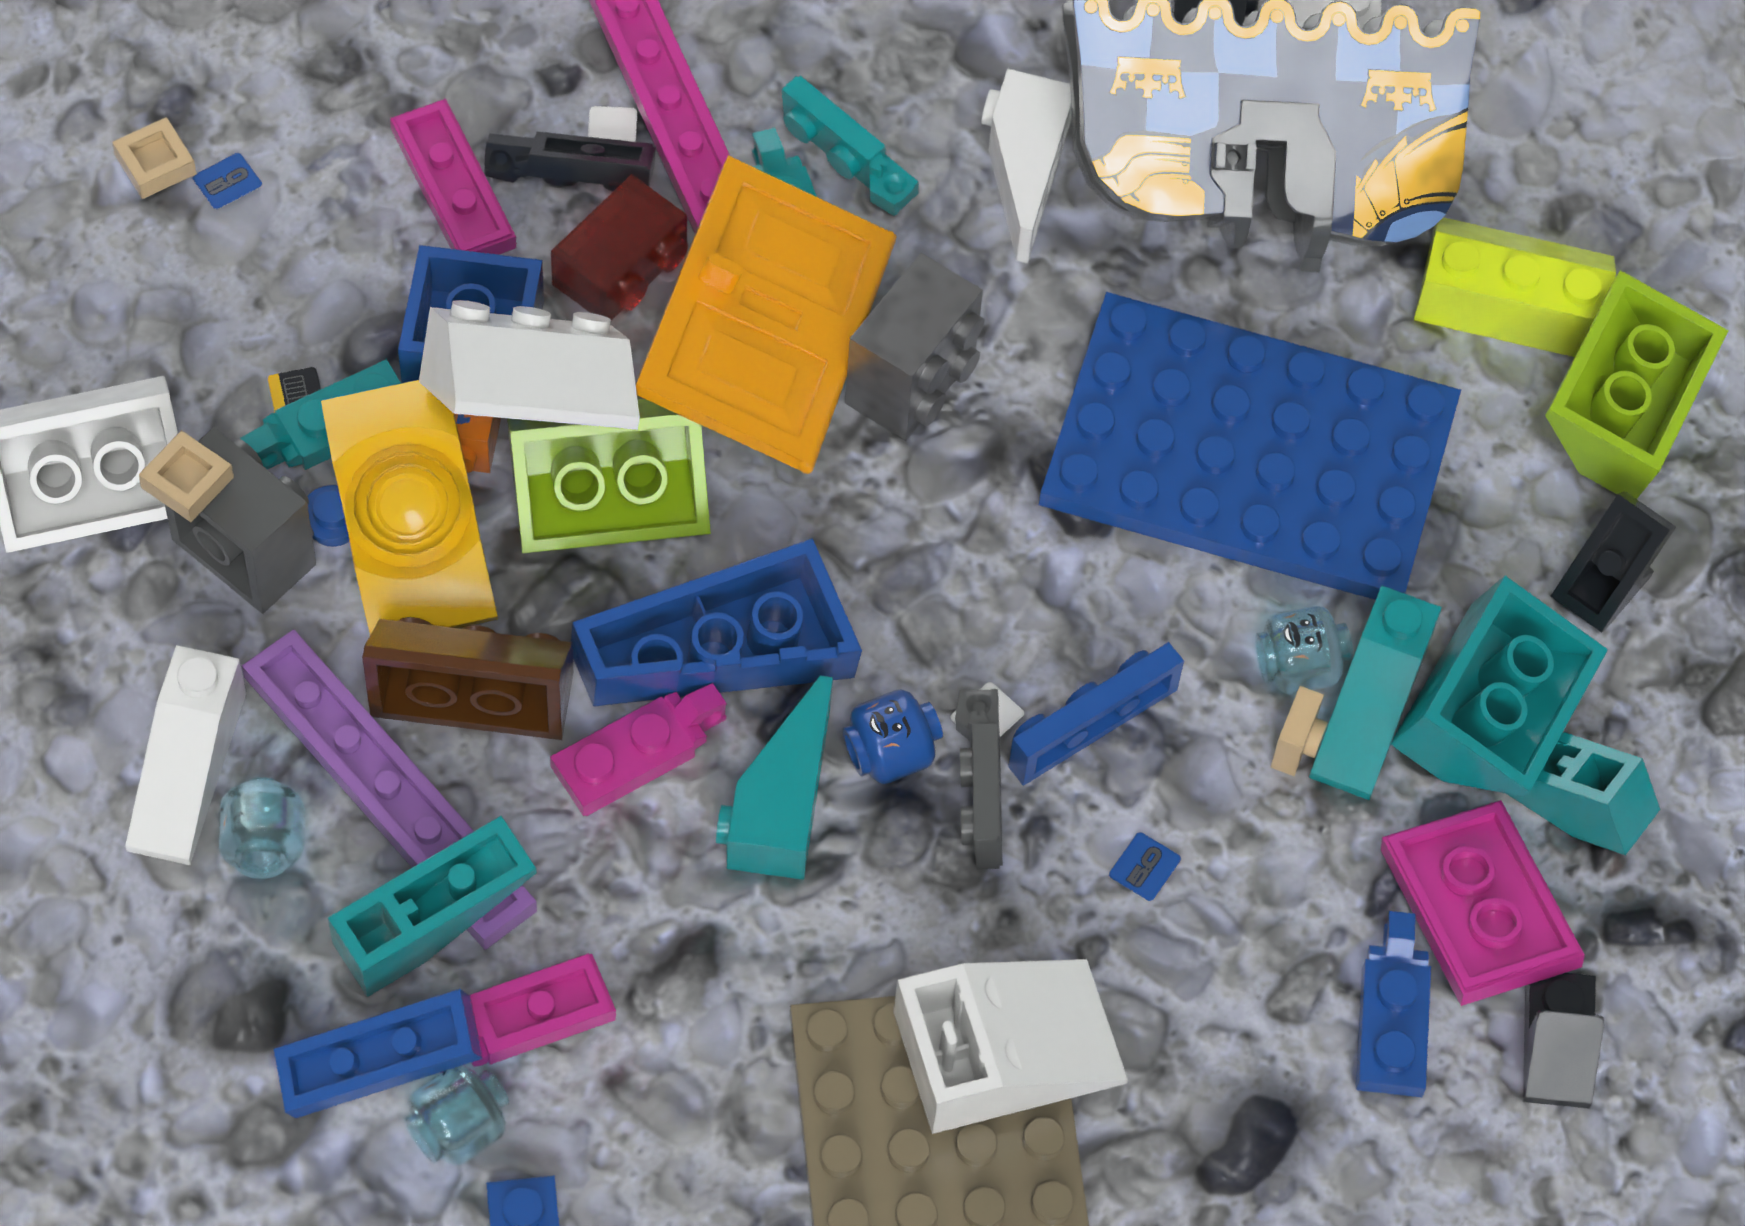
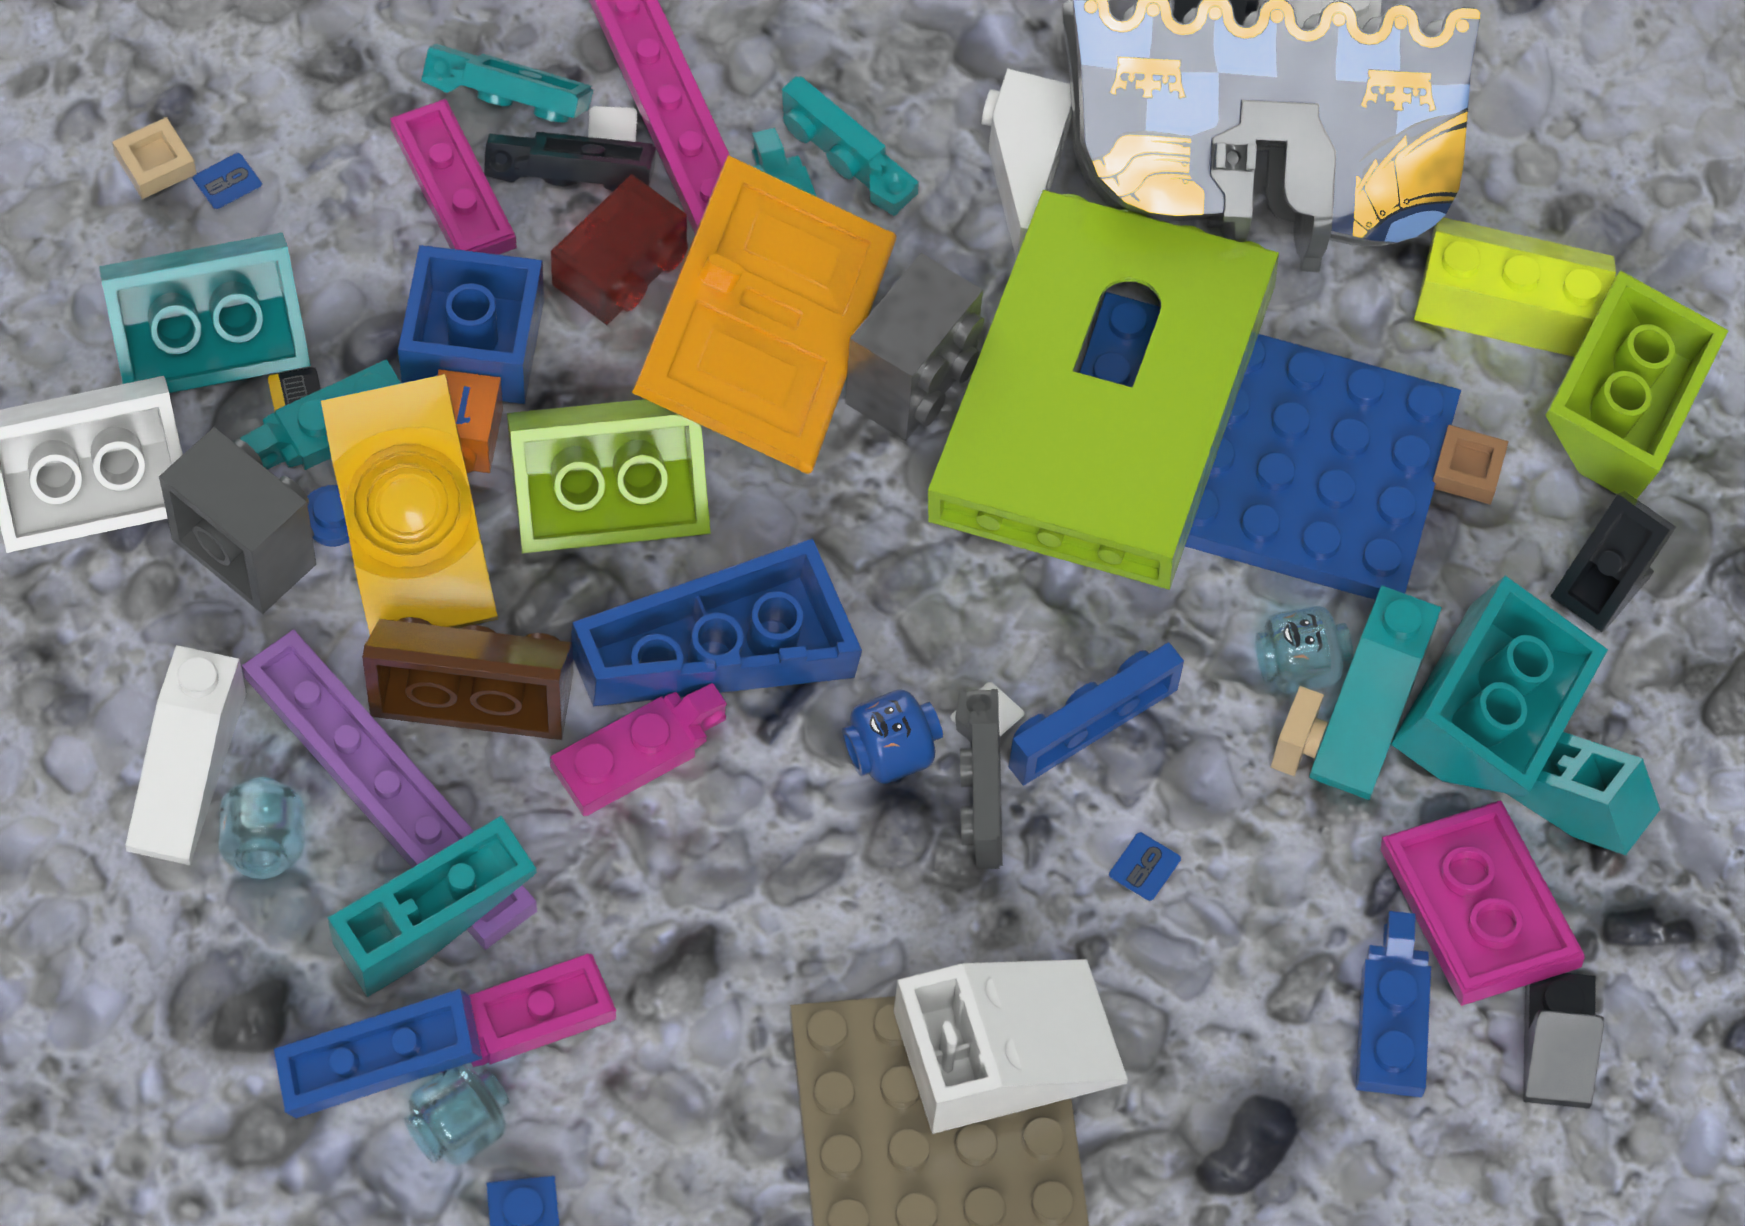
tan plate [138,430,234,522] -> none
white slope [419,300,640,430] -> none
teal slope [716,676,833,880] -> none
none -> teal slope [99,232,311,393]
none -> teal hinge [421,44,594,123]
none -> lime panel [928,190,1279,590]
none -> medium nougat plate [1433,425,1509,505]

